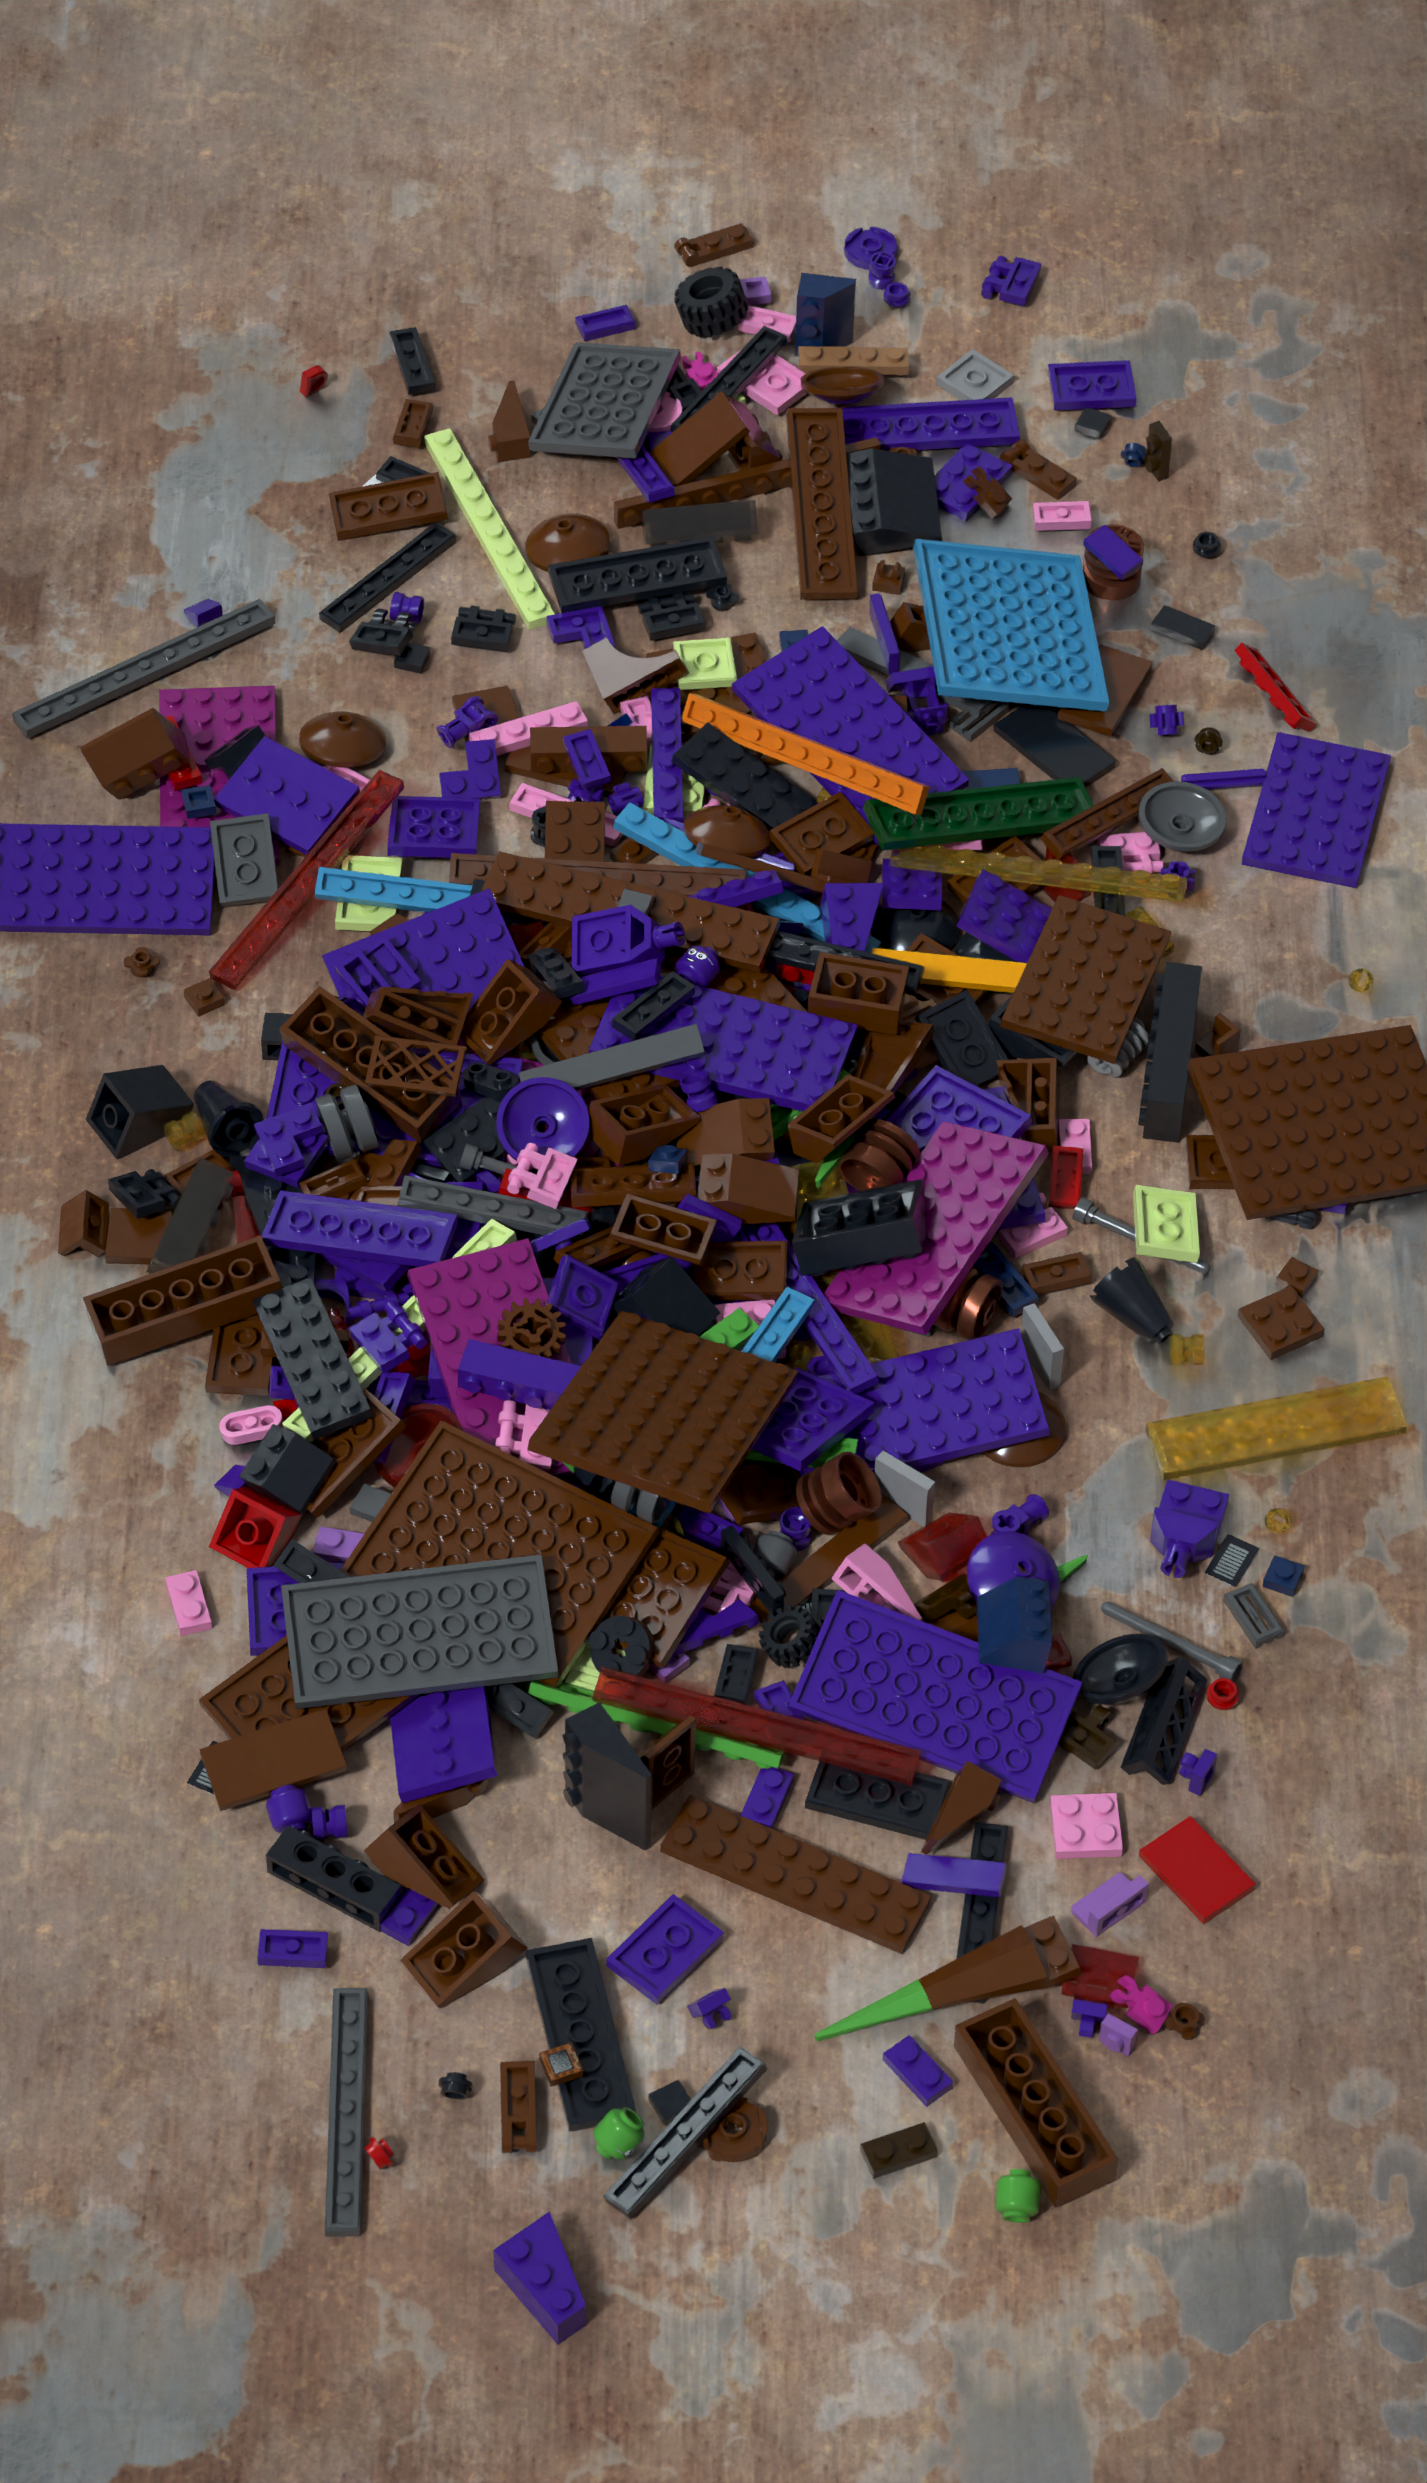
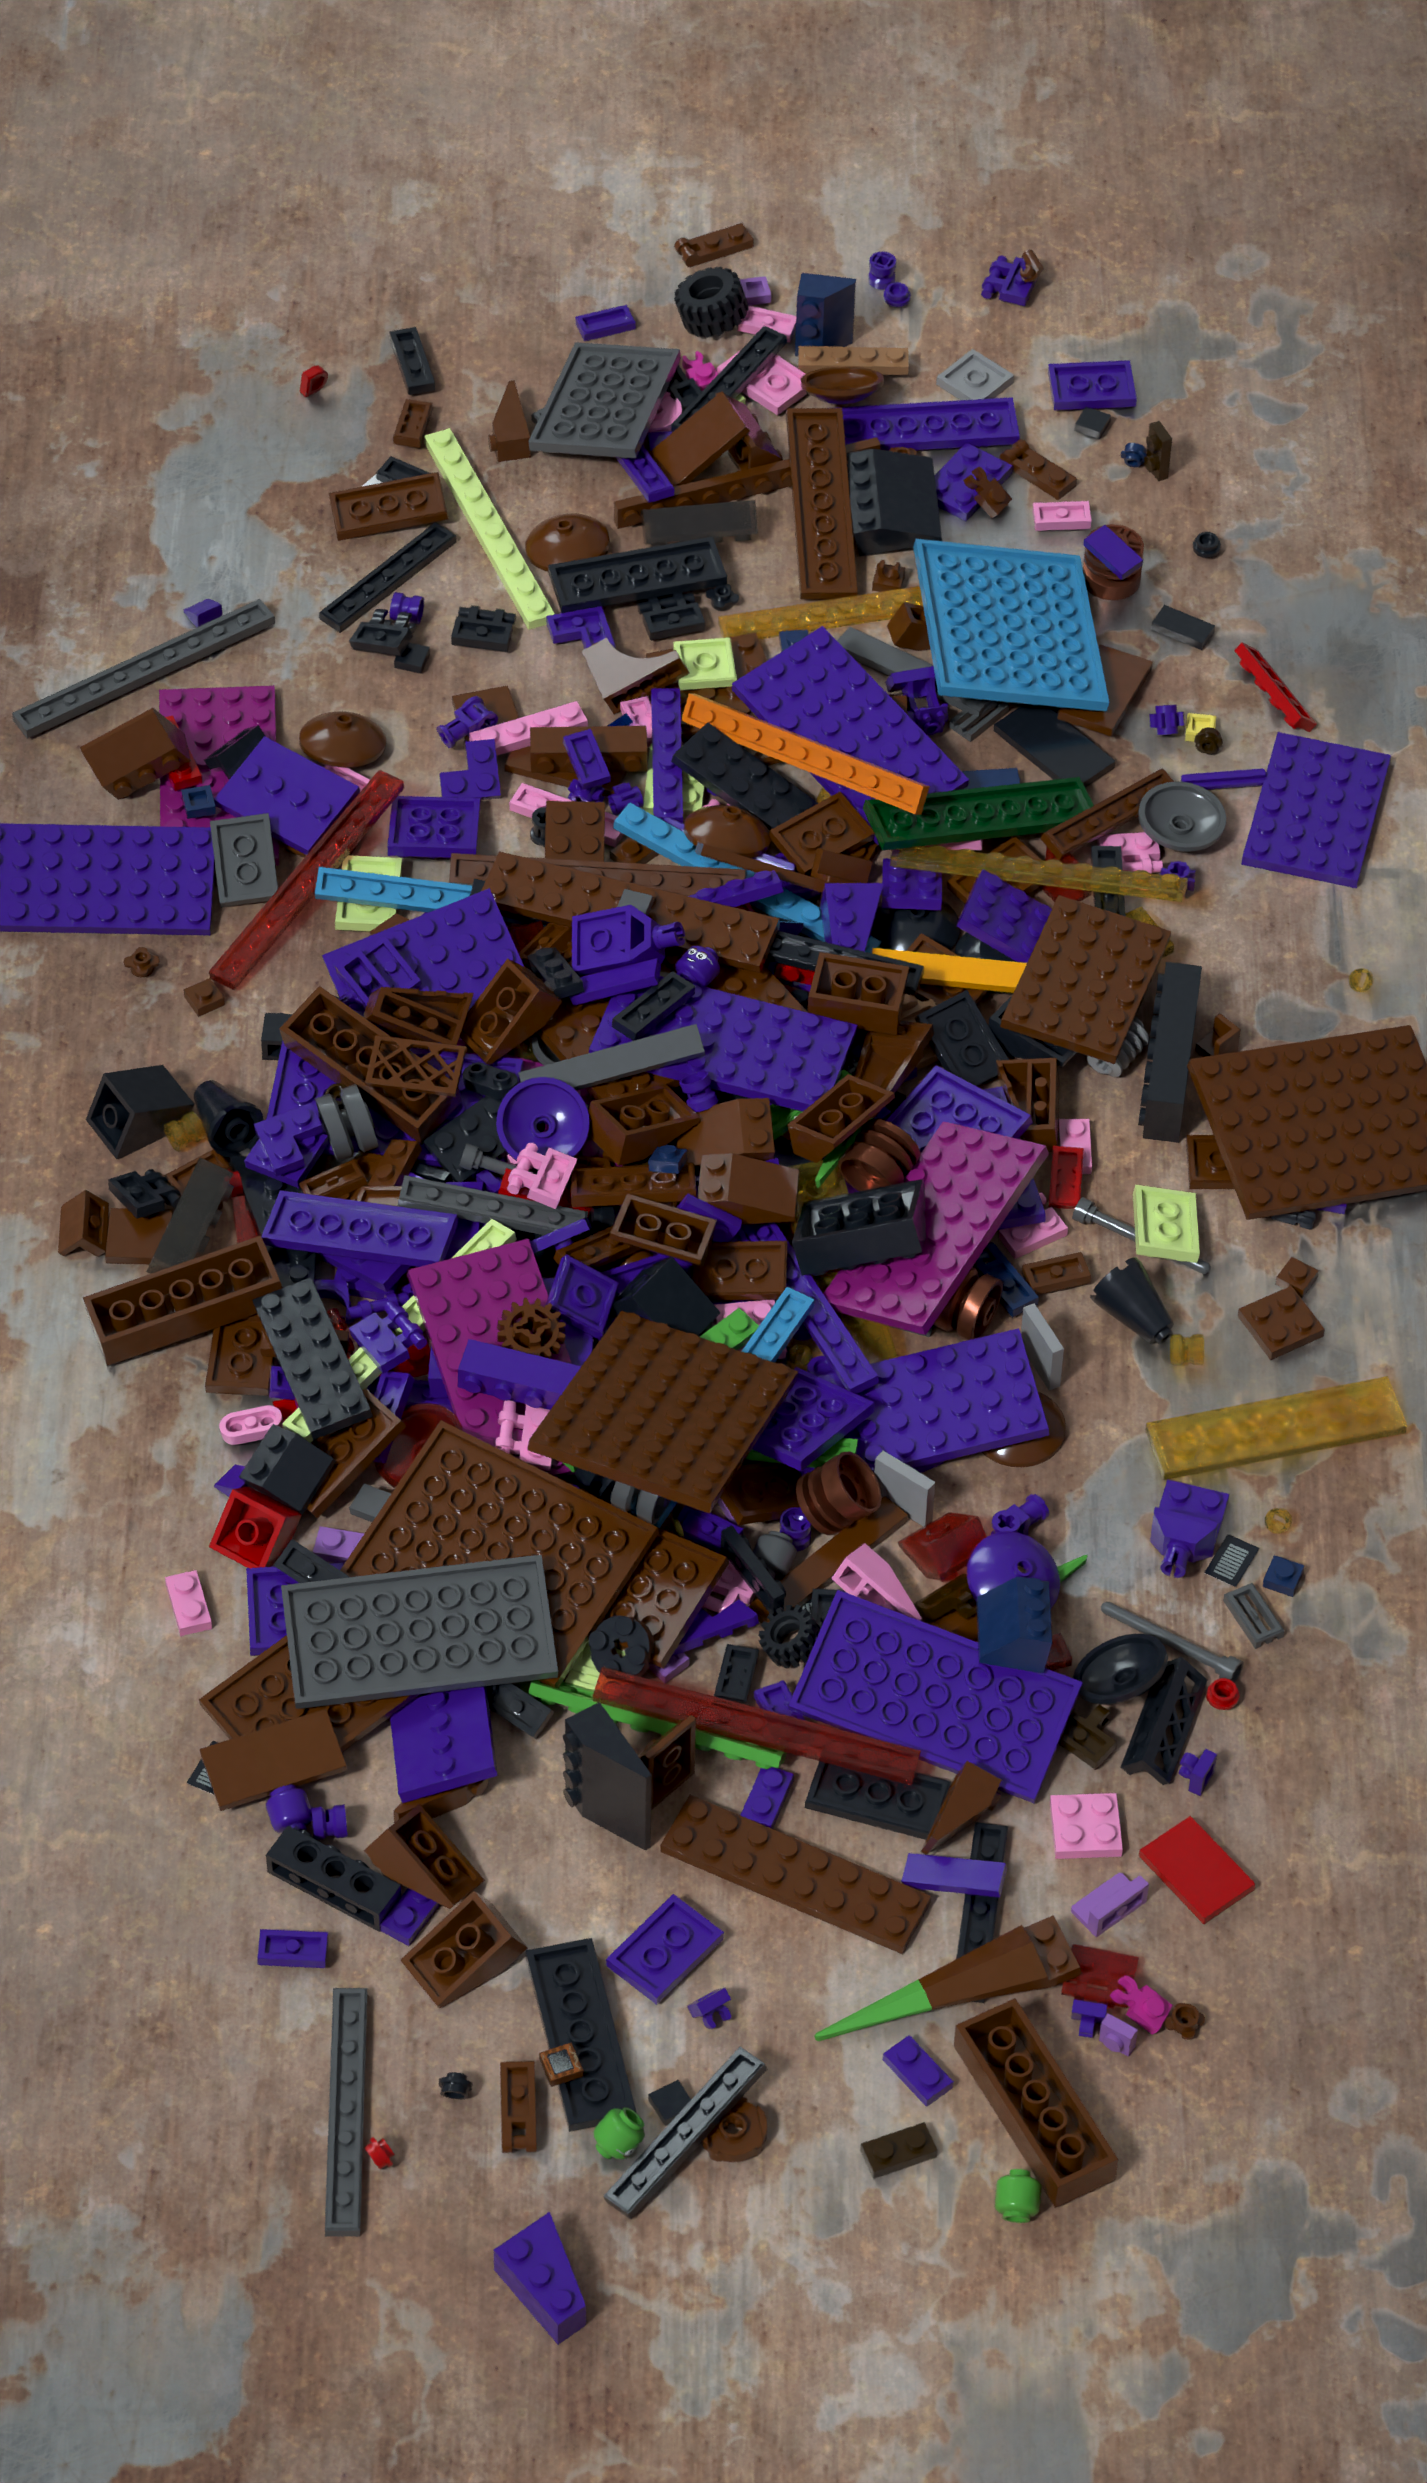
dark purple tile [844,227,898,270] -> none
dark purple tile [870,593,900,674] -> none
none -> clear yellow plate [718,586,923,639]
none -> reddish brown arm [1020,250,1043,283]
none -> light yellow tile [1185,713,1216,743]

